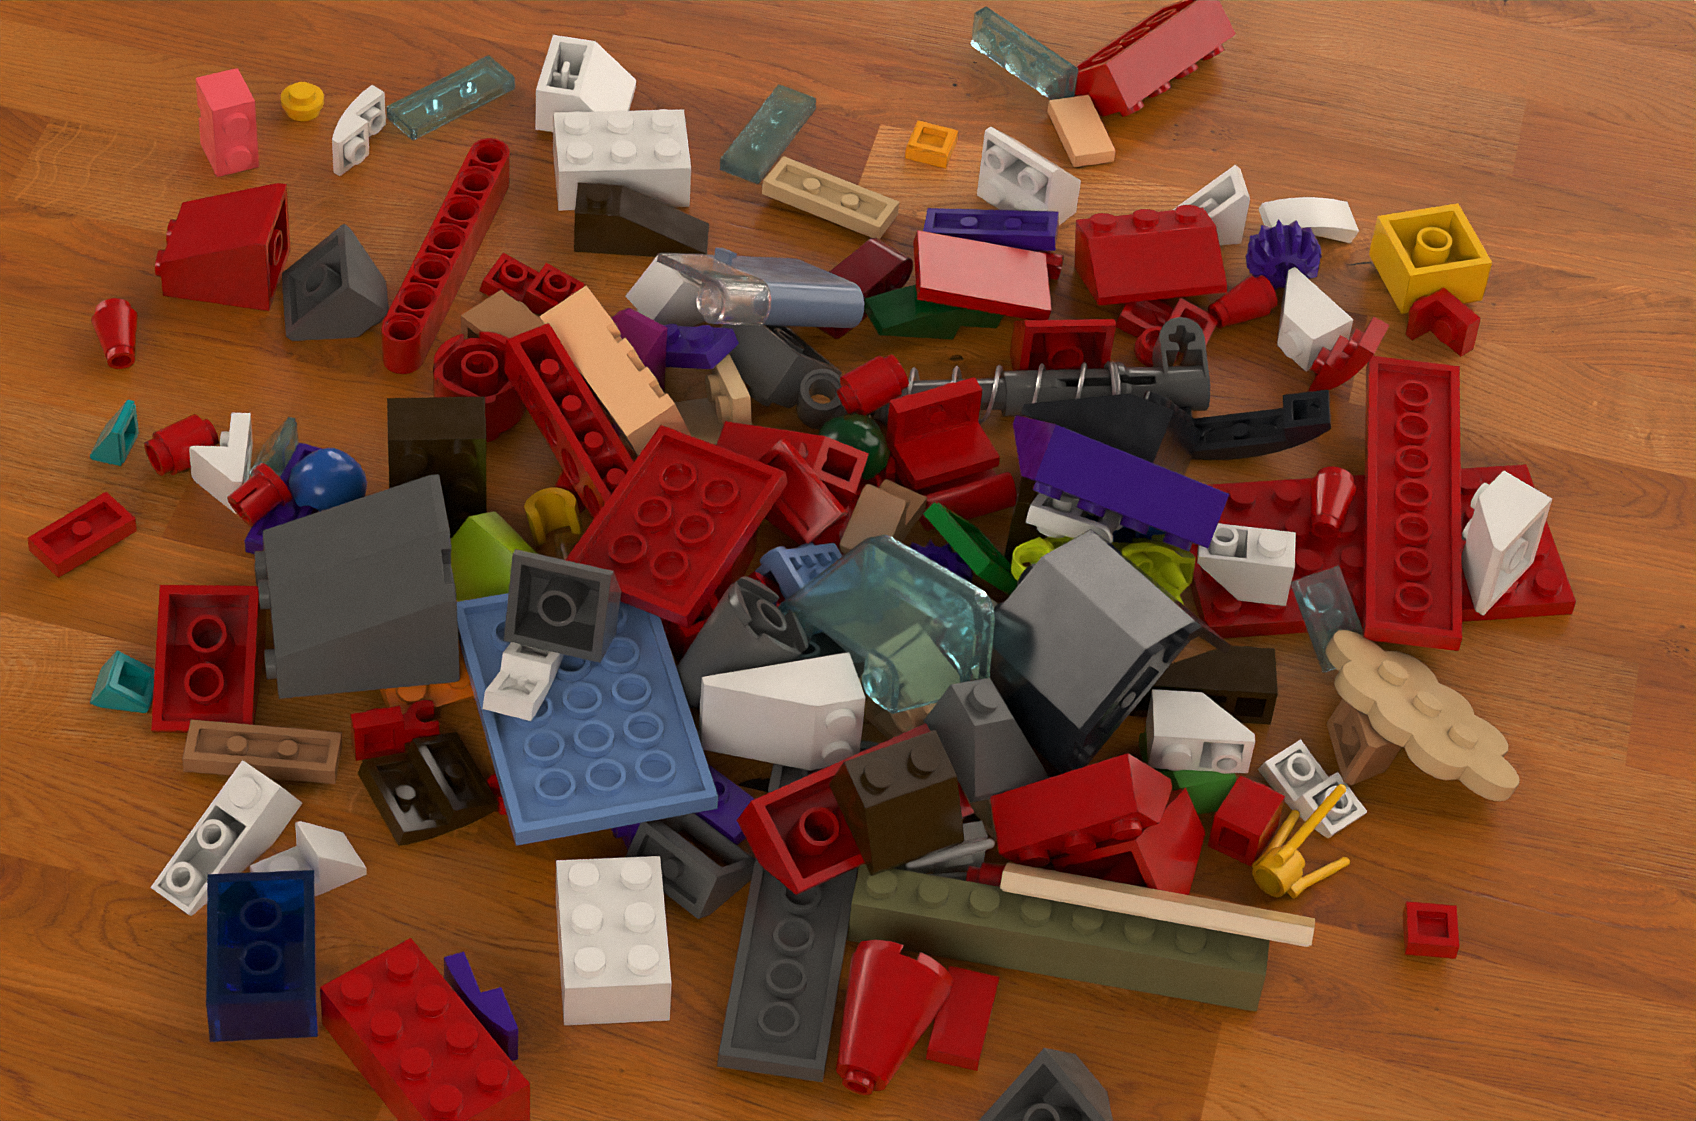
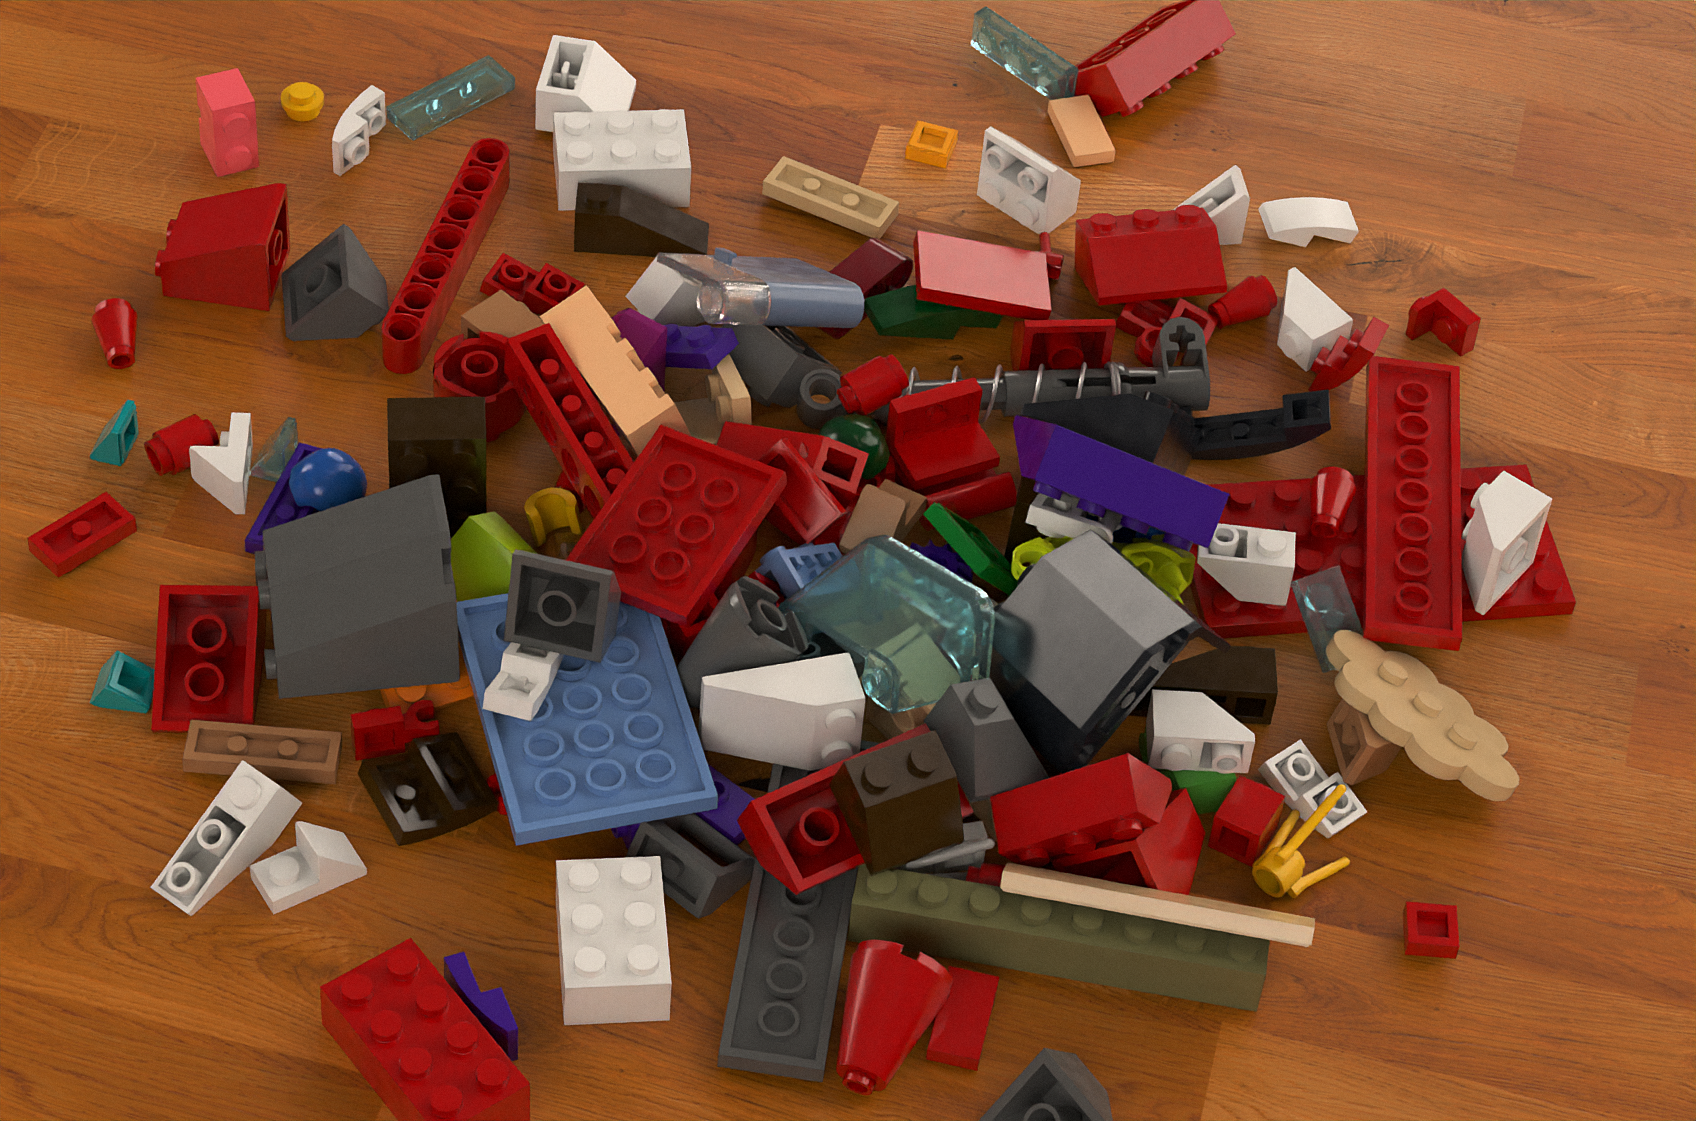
clear blue brick [206,870,318,1042] -> none
red bush [227,463,292,526] -> none
clear light blue tile [720,84,816,184] -> none
dark purple plate [923,208,1059,252] -> none
dark purple gear [1246,219,1322,290] -> none
yellow brick [1369,203,1492,314] -> none

